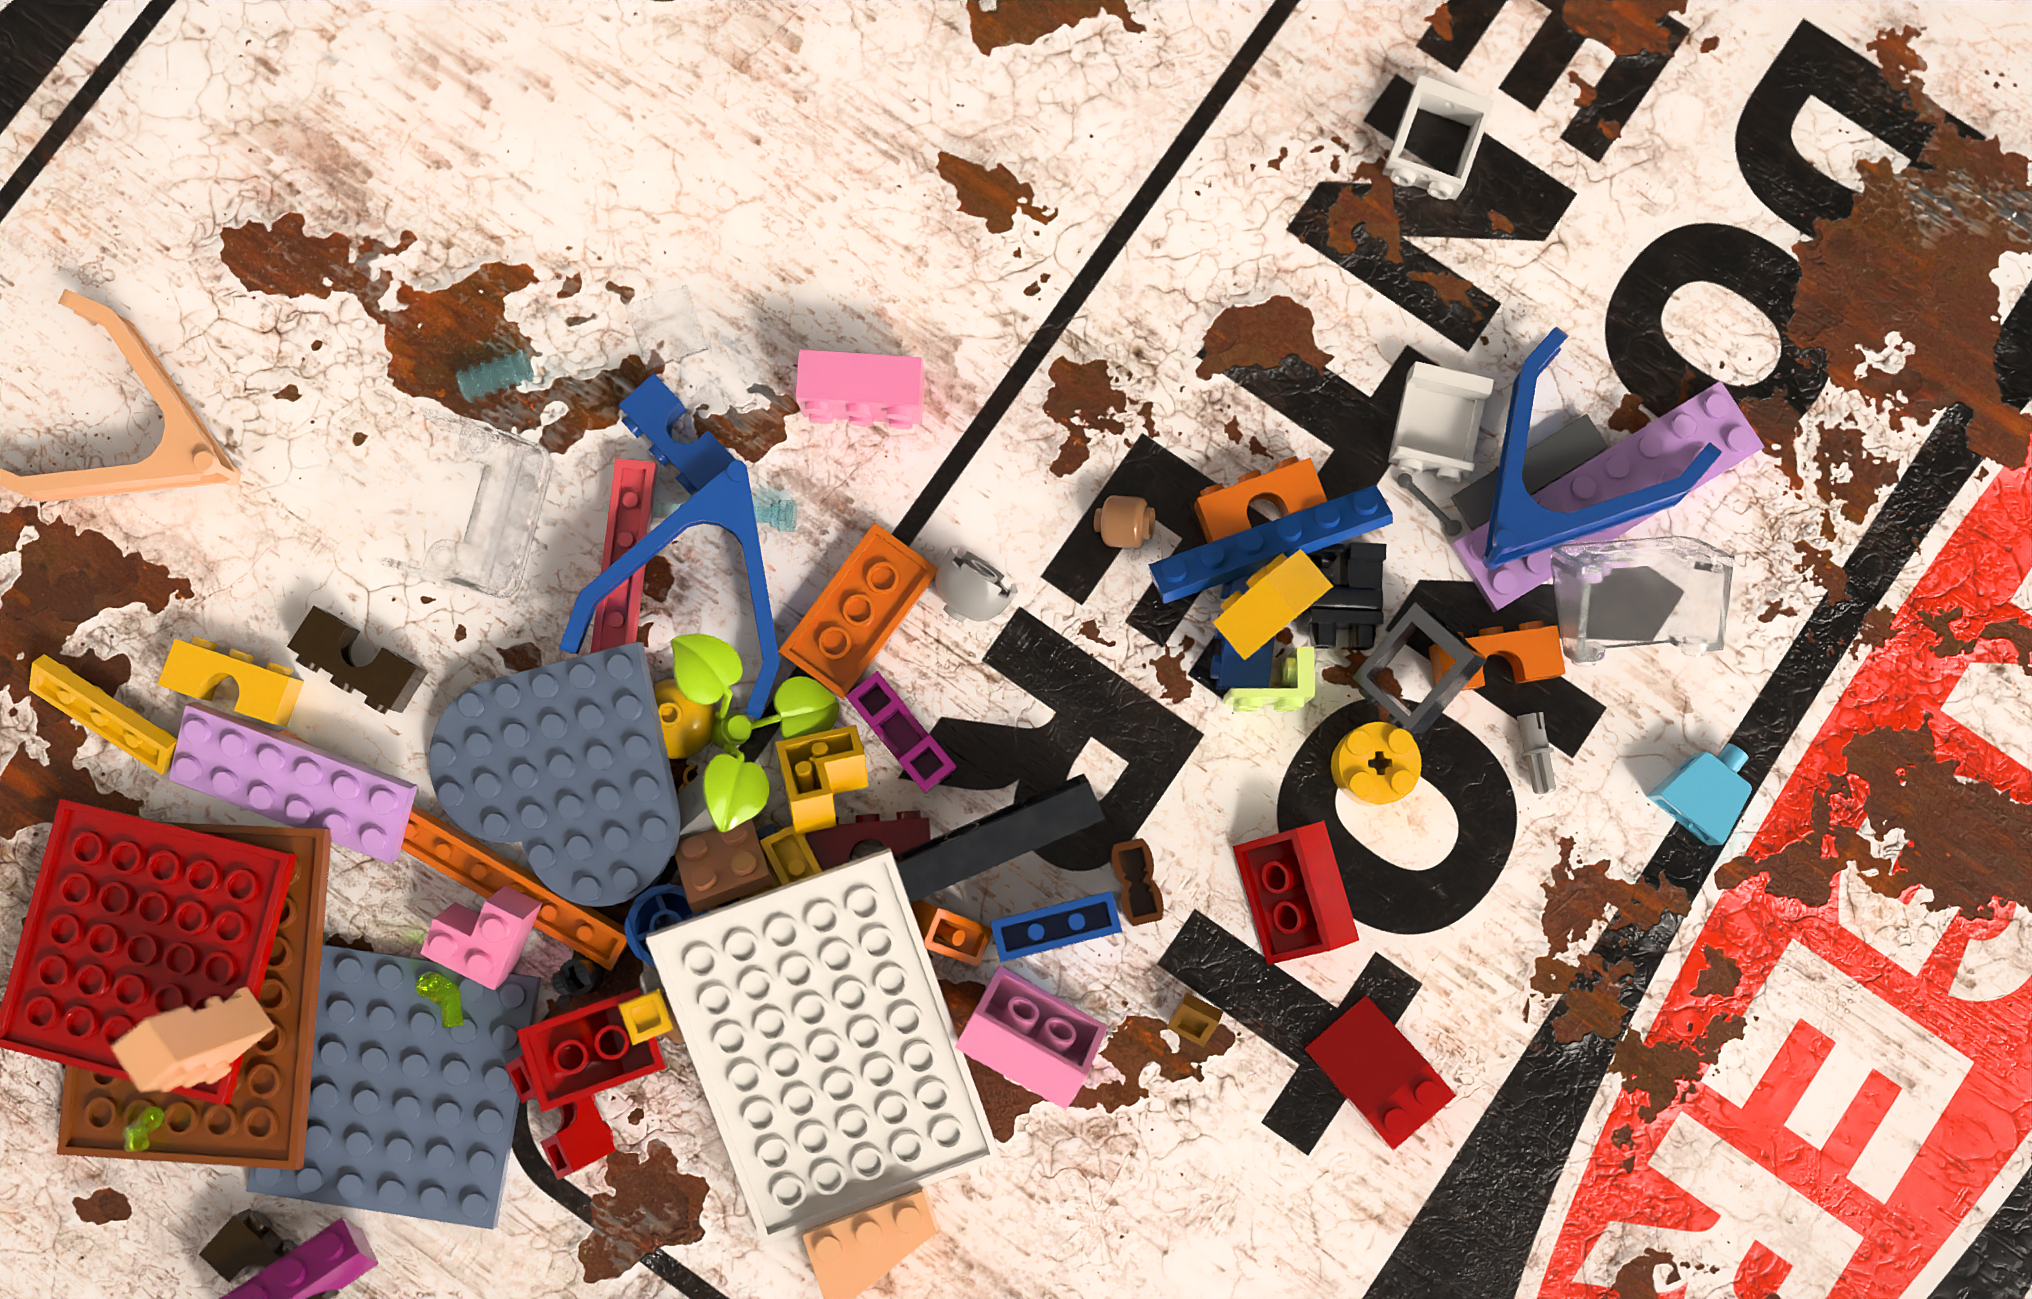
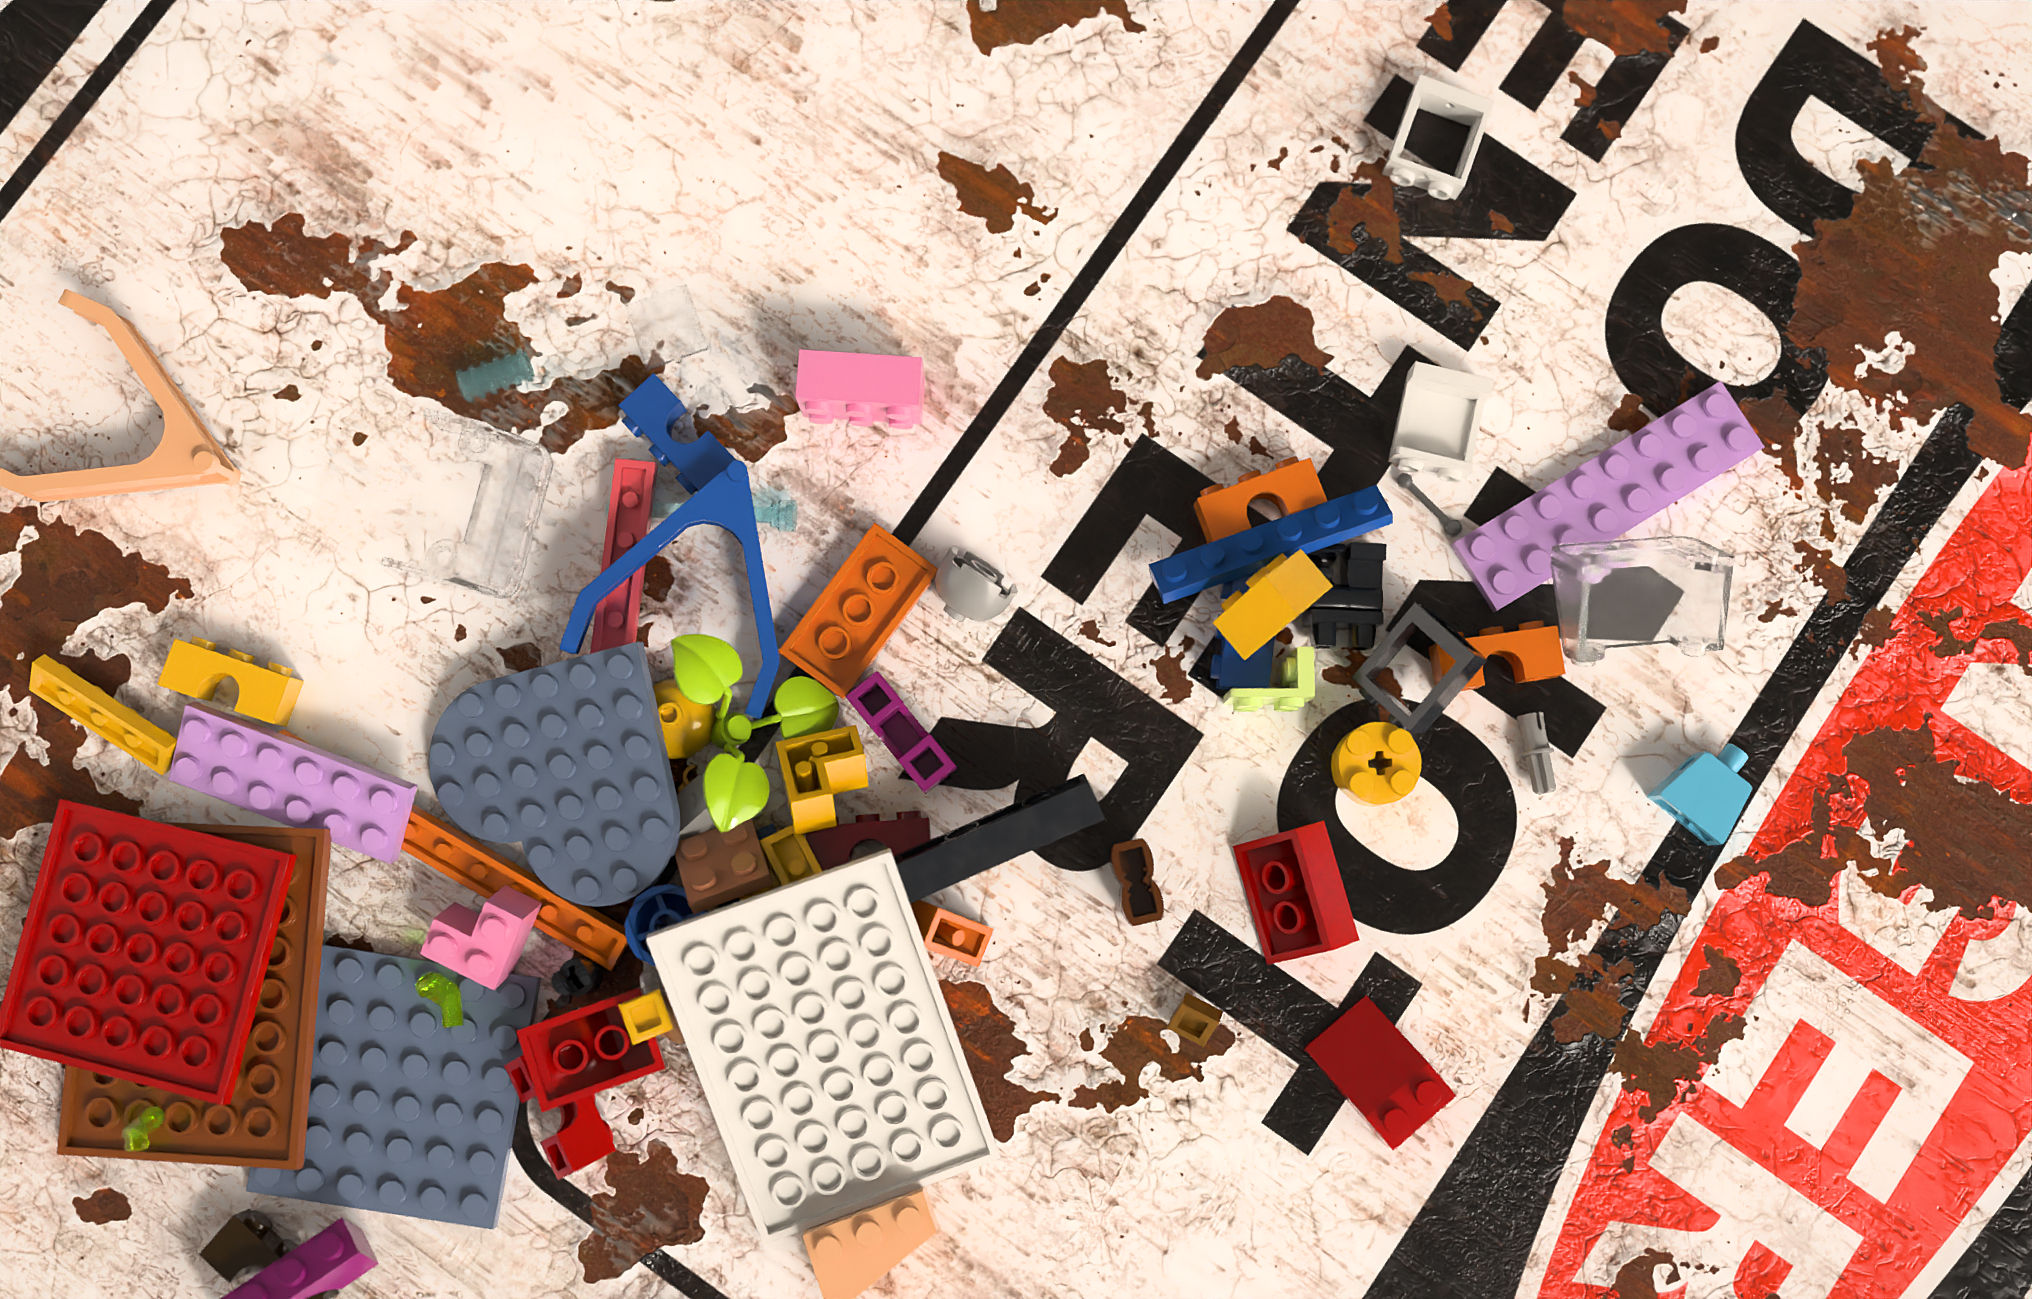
light nougat wedge [111,987,275,1091] -> none
dark brown arch [287,605,428,715] -> none
bright pink brick [955,965,1108,1110] -> none
blue brick [990,891,1122,962] -> none
medium nougat head [1094,495,1155,548] -> none
dark grey tile [1451,414,1608,531] -> none
blue piece [1482,326,1723,570] -> none

